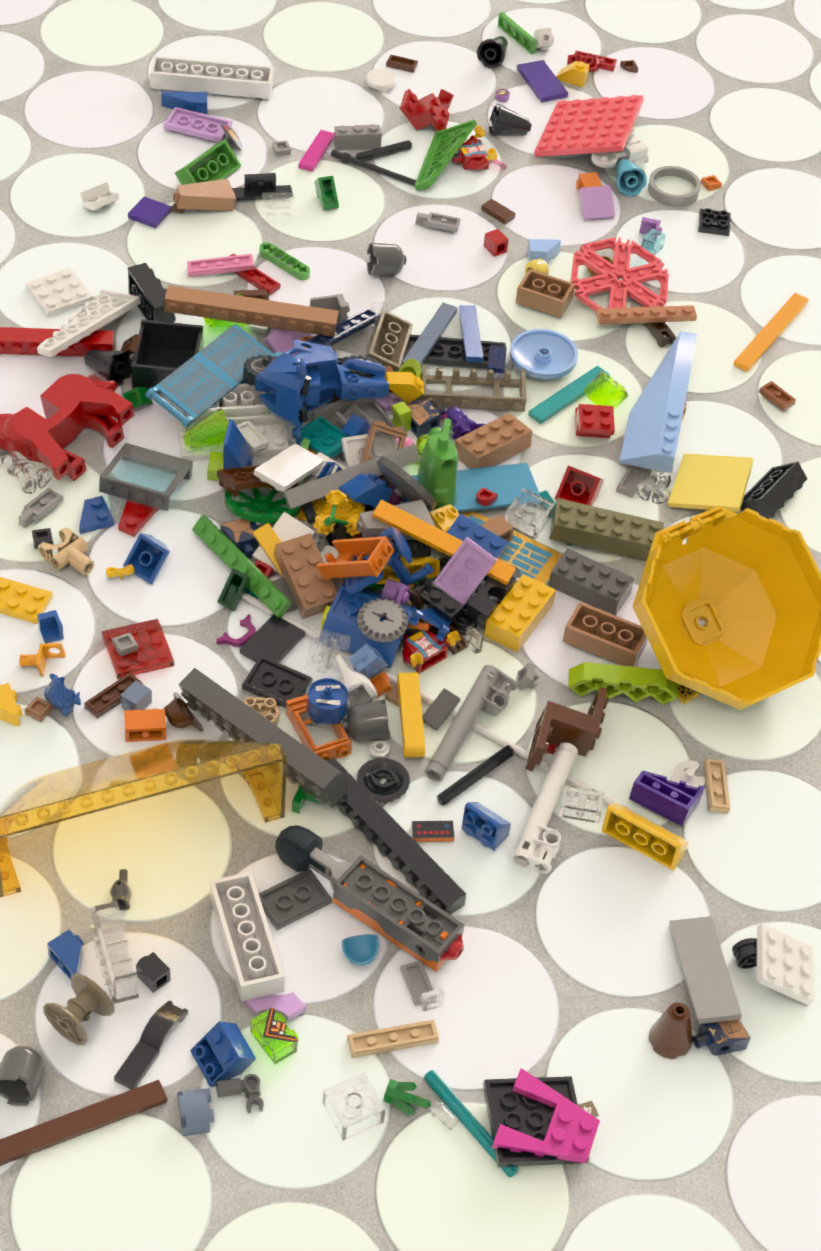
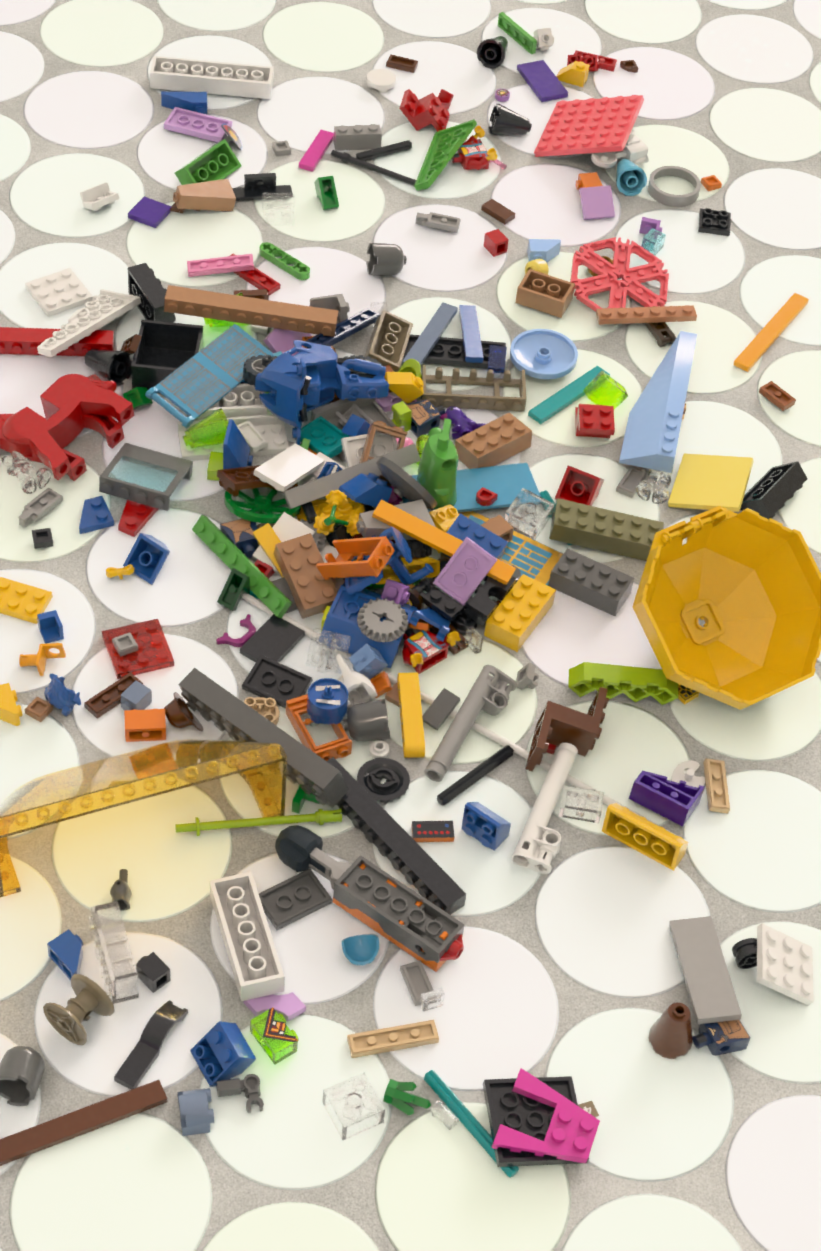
tan connector [38,528,95,575] -> none
medium nougat brick [562,602,648,667] -> none
none -> lime bar [175,809,342,836]

